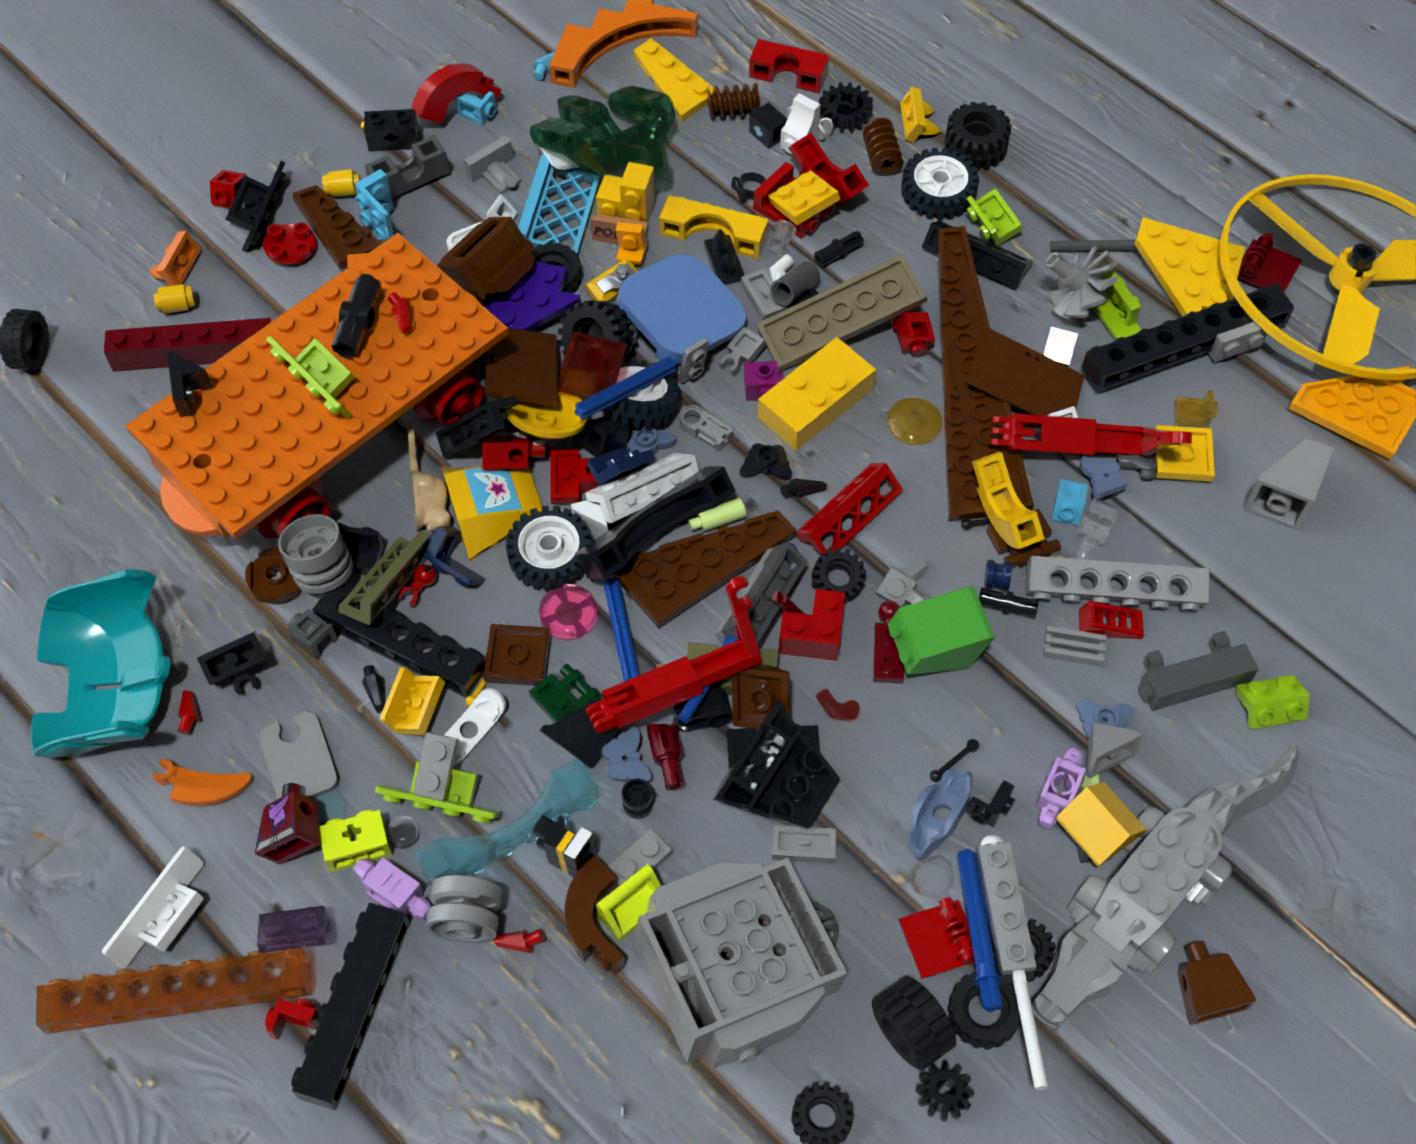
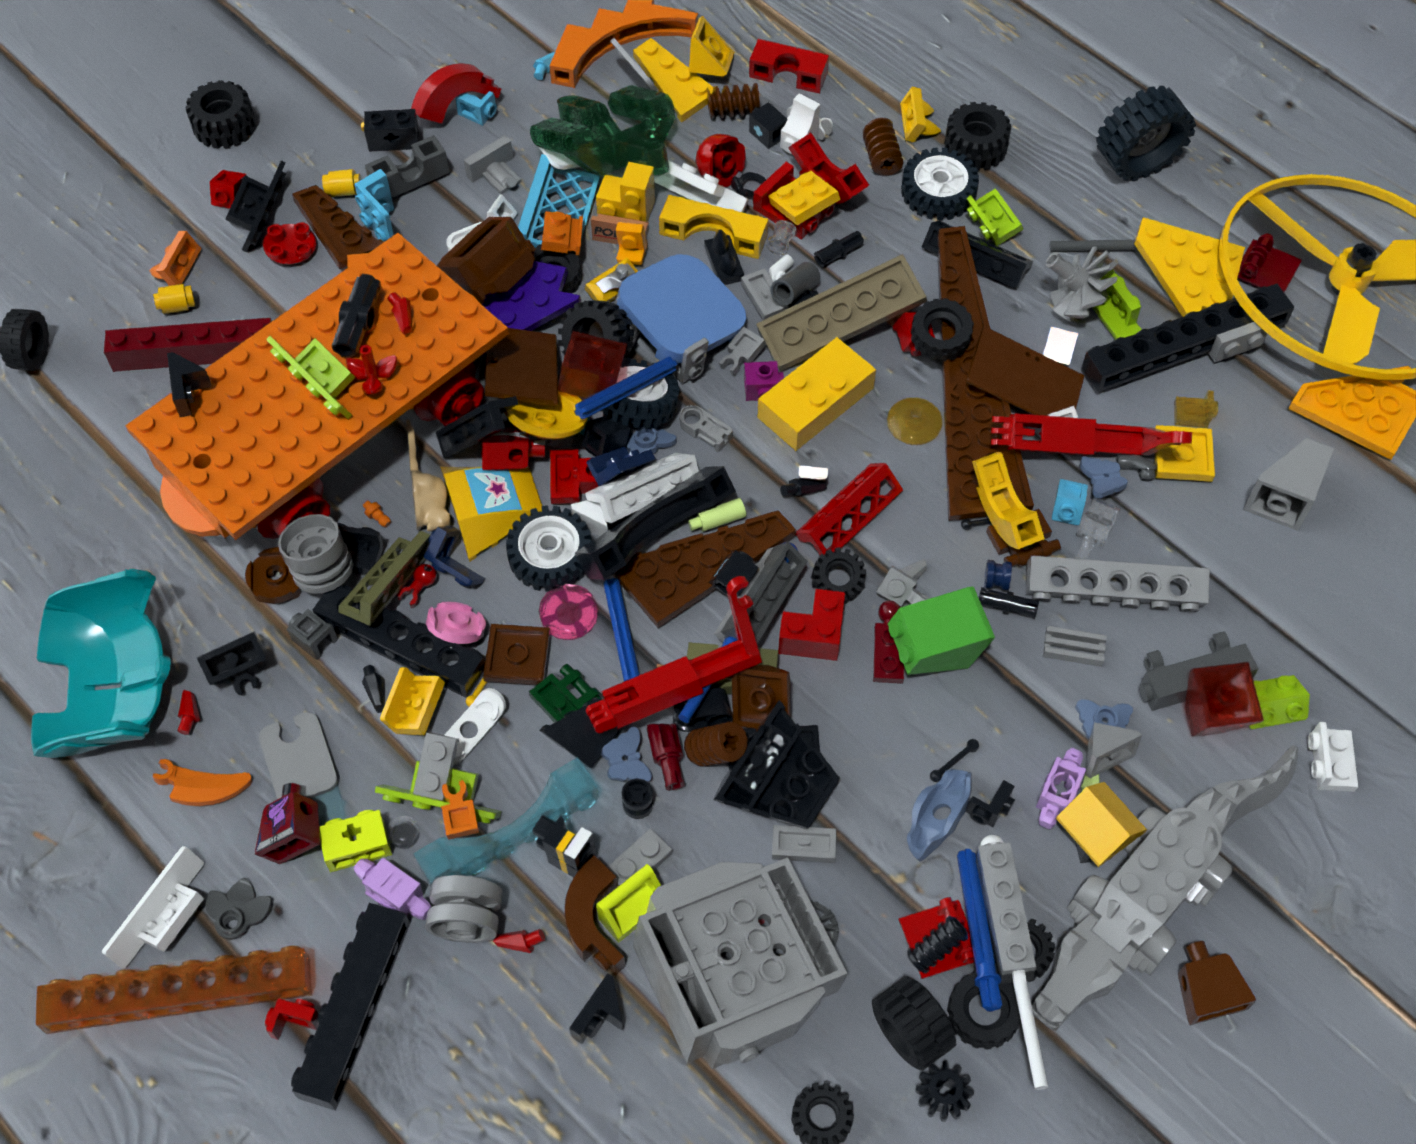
clear purple bracket [257,906,330,953] -> none
black animal [740,443,792,481] -> none
dark red wheel [772,590,805,614] -> none
clear red arm [816,689,860,721] -> none
black gear [819,82,873,131] -> none
red slope [1079,601,1144,639] -> none
none -> black tyre [185,80,256,148]
none -> dark grey plate [205,878,271,940]
none -> red plant [346,345,397,394]
none -> orange piece [363,500,391,528]
none -> bright pink tile [426,602,486,644]
none -> orange plate [441,780,479,840]
none -> orange plate [541,211,583,255]
none -> black slope [569,973,623,1044]
none -> light grey piece [610,38,667,105]
none -> white bracket [654,157,748,213]
none -> reddish brown piece [684,722,747,767]
none -> yellow slope [689,16,735,77]
none -> red cylinder [695,134,746,187]
none -> black brick [708,550,759,597]
none -> tile [799,466,828,482]
none -> black piece [907,916,968,974]
none -> black tyre [911,298,974,361]
none -> black wheel [1096,86,1196,181]
none -> clear red slope [1185,662,1264,737]
none -> white bracket [1308,722,1358,792]

